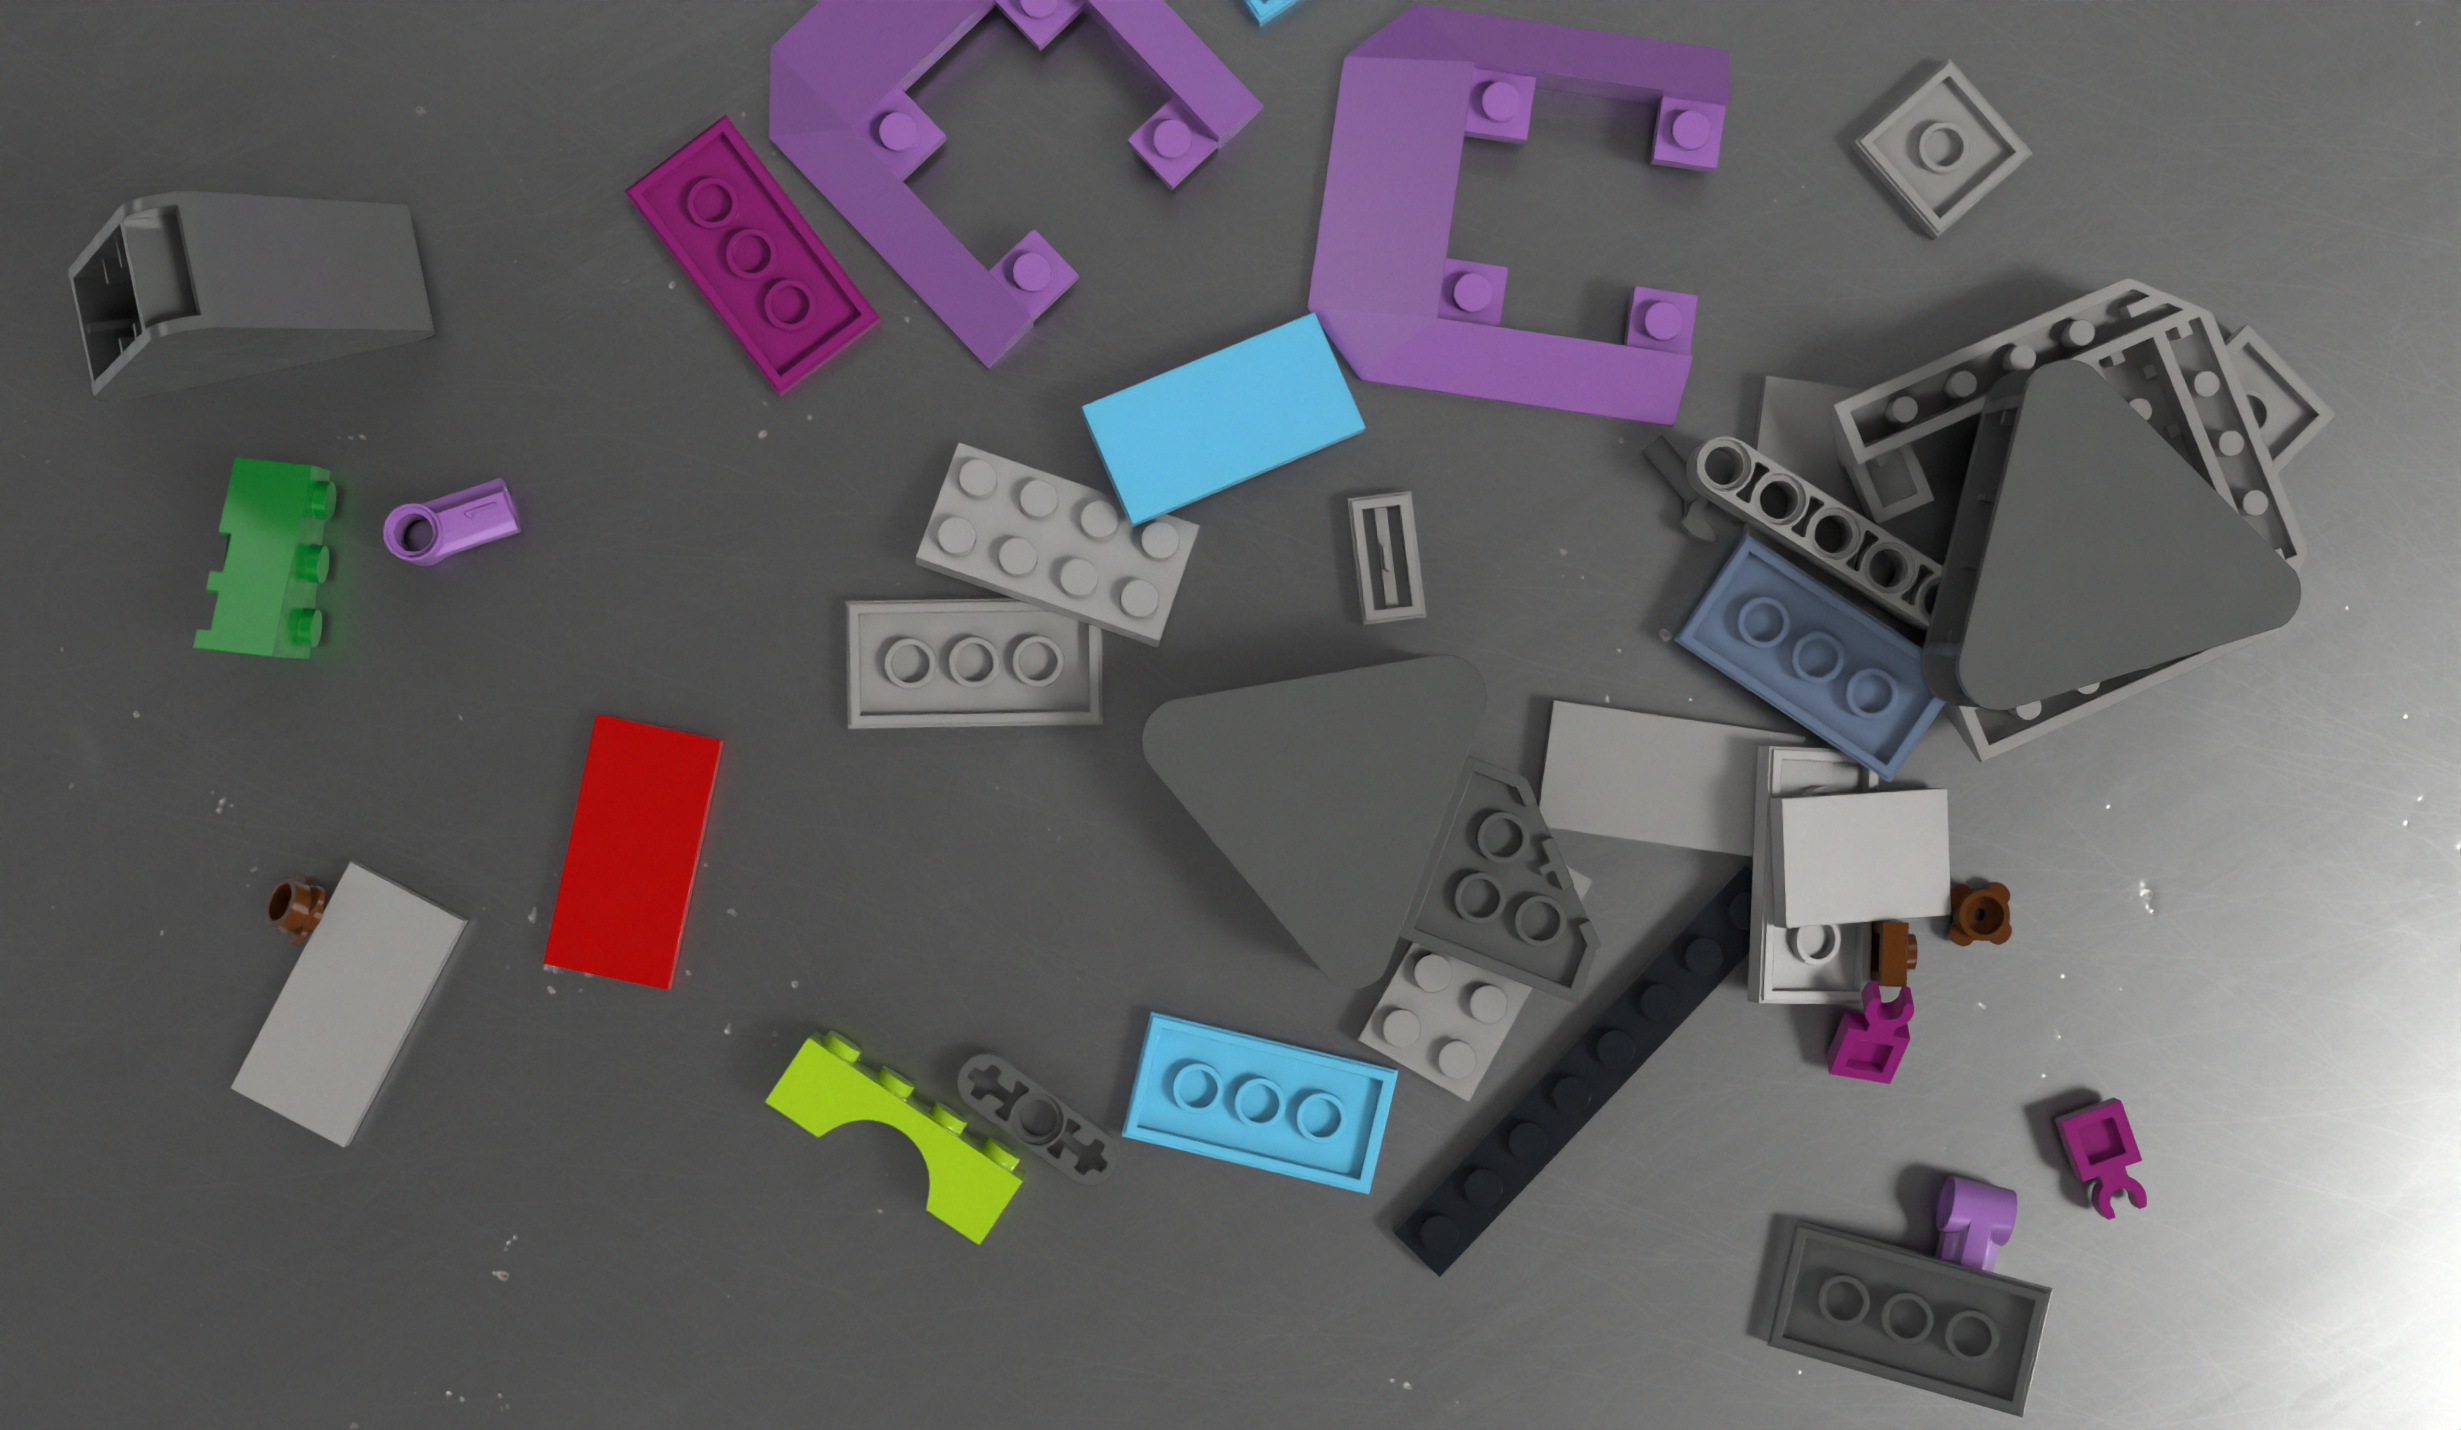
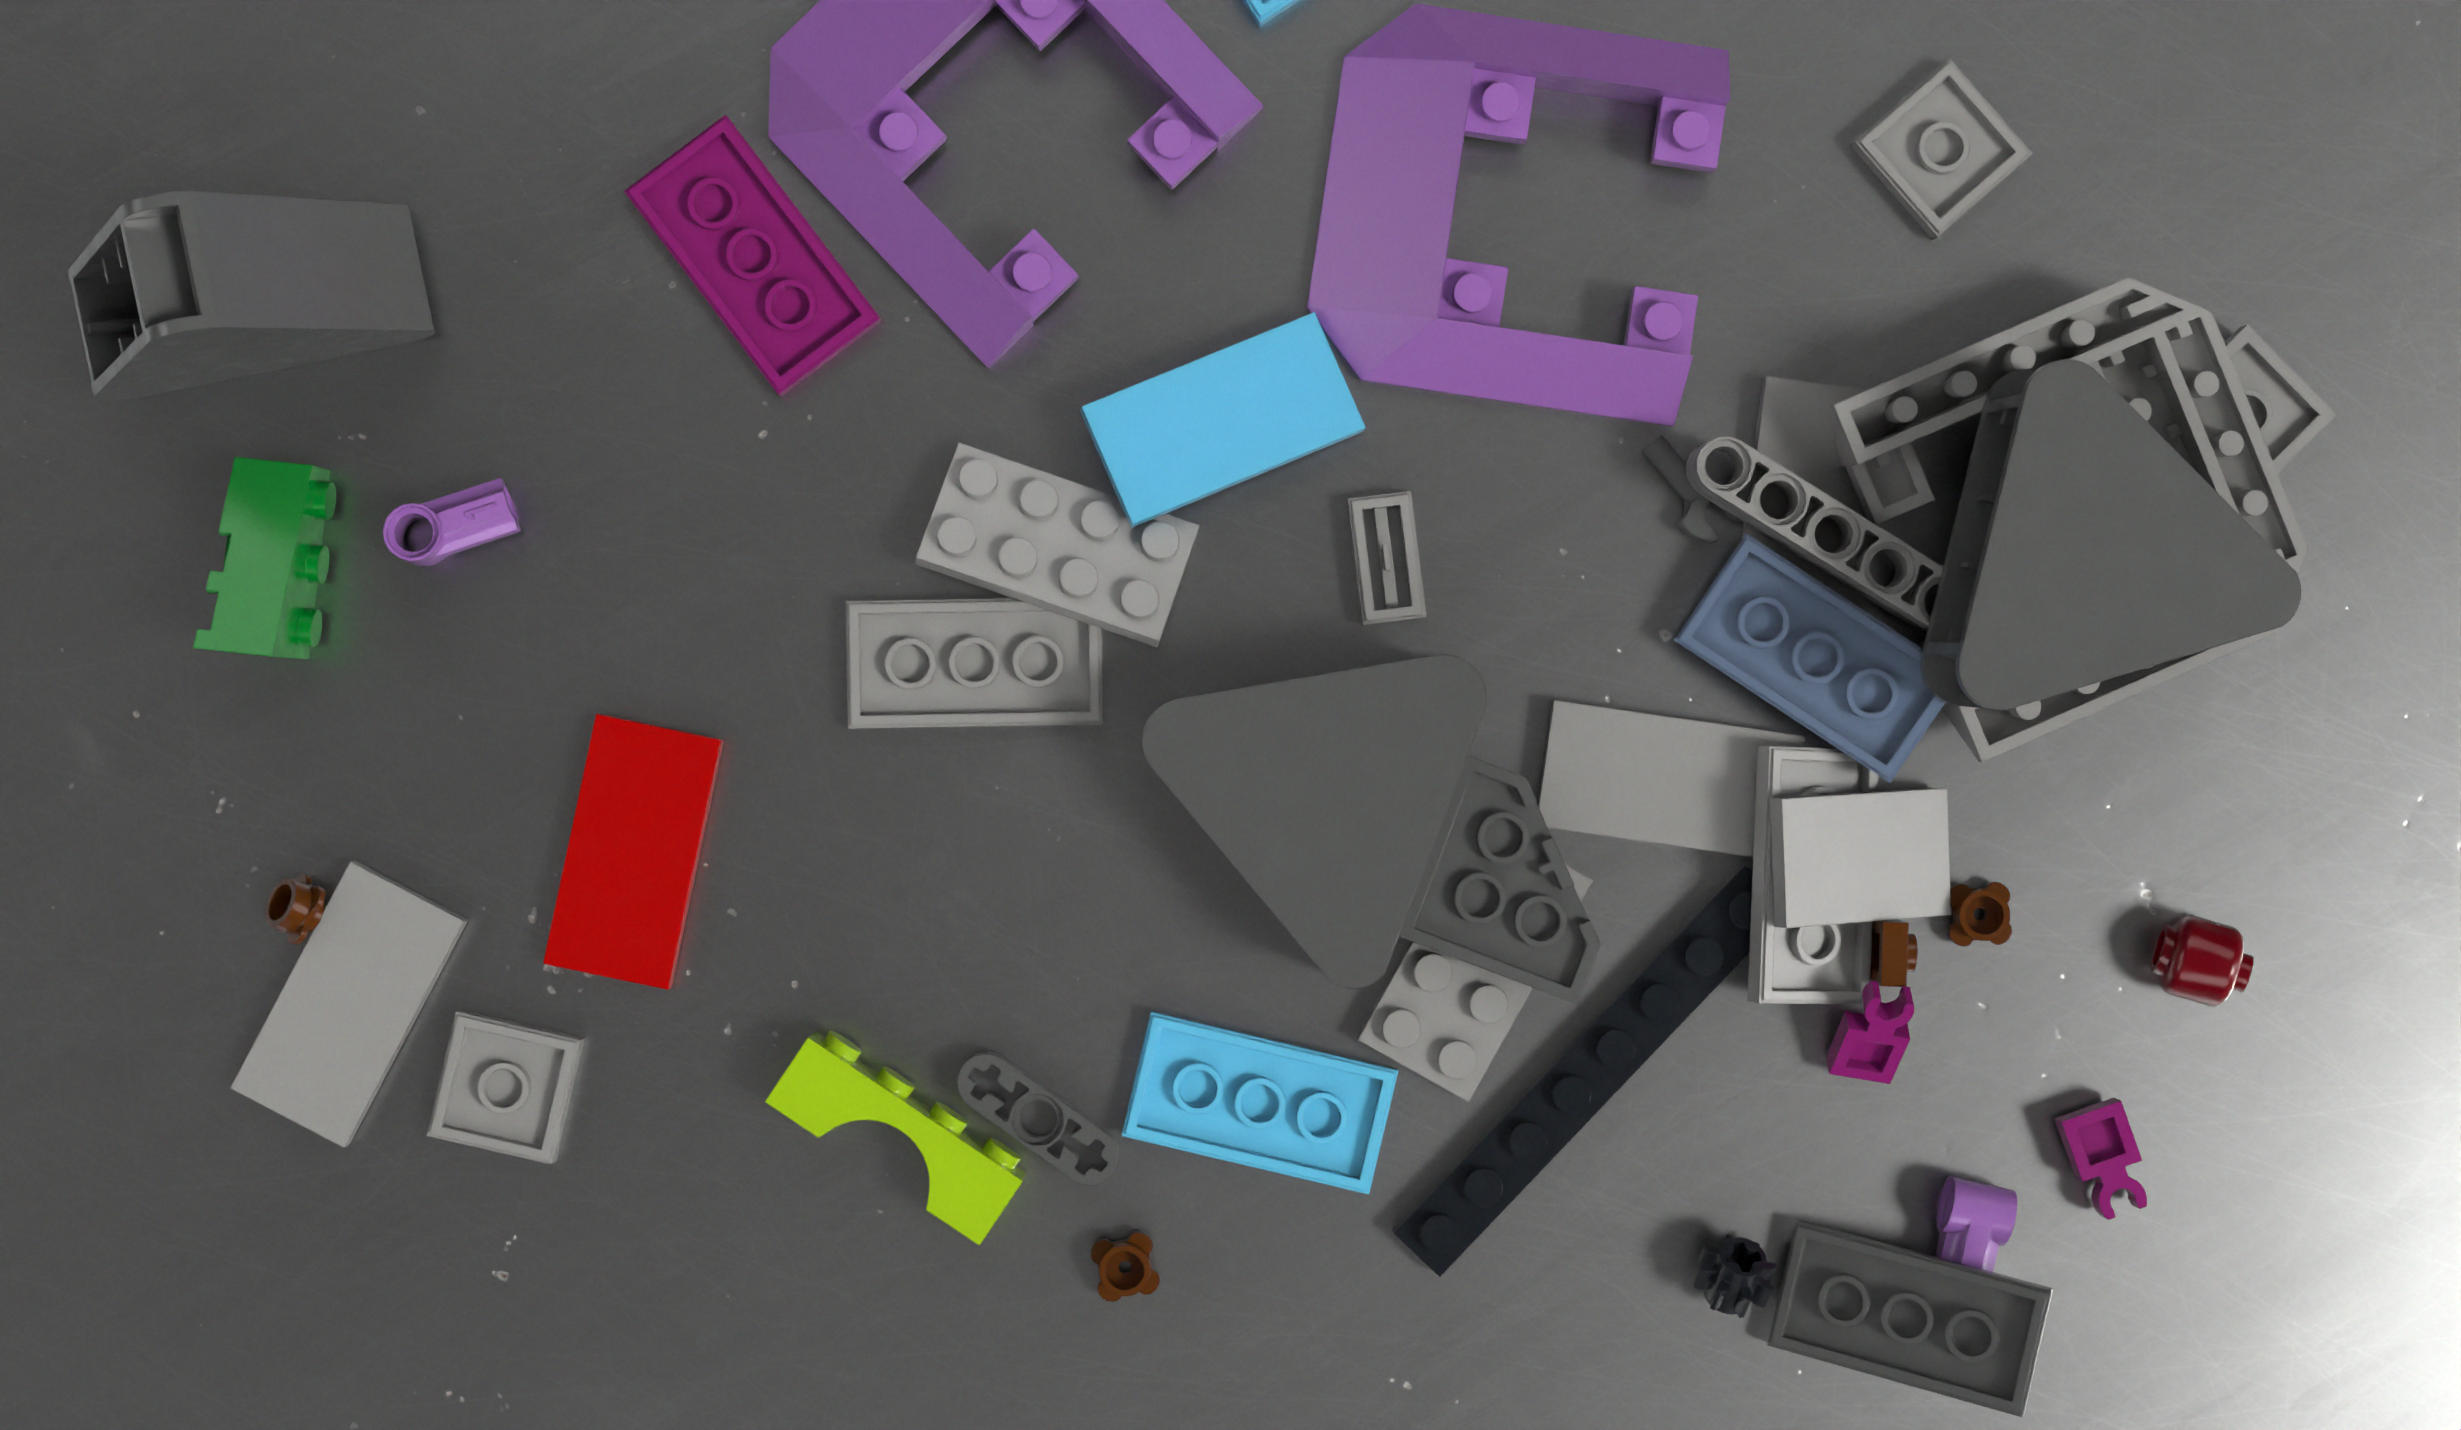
none -> light grey tile [427,1009,585,1165]
none -> reddish brown plate [1091,1232,1160,1302]
none -> black gear [1693,1234,1777,1318]
none -> dark red head [2151,915,2254,1007]

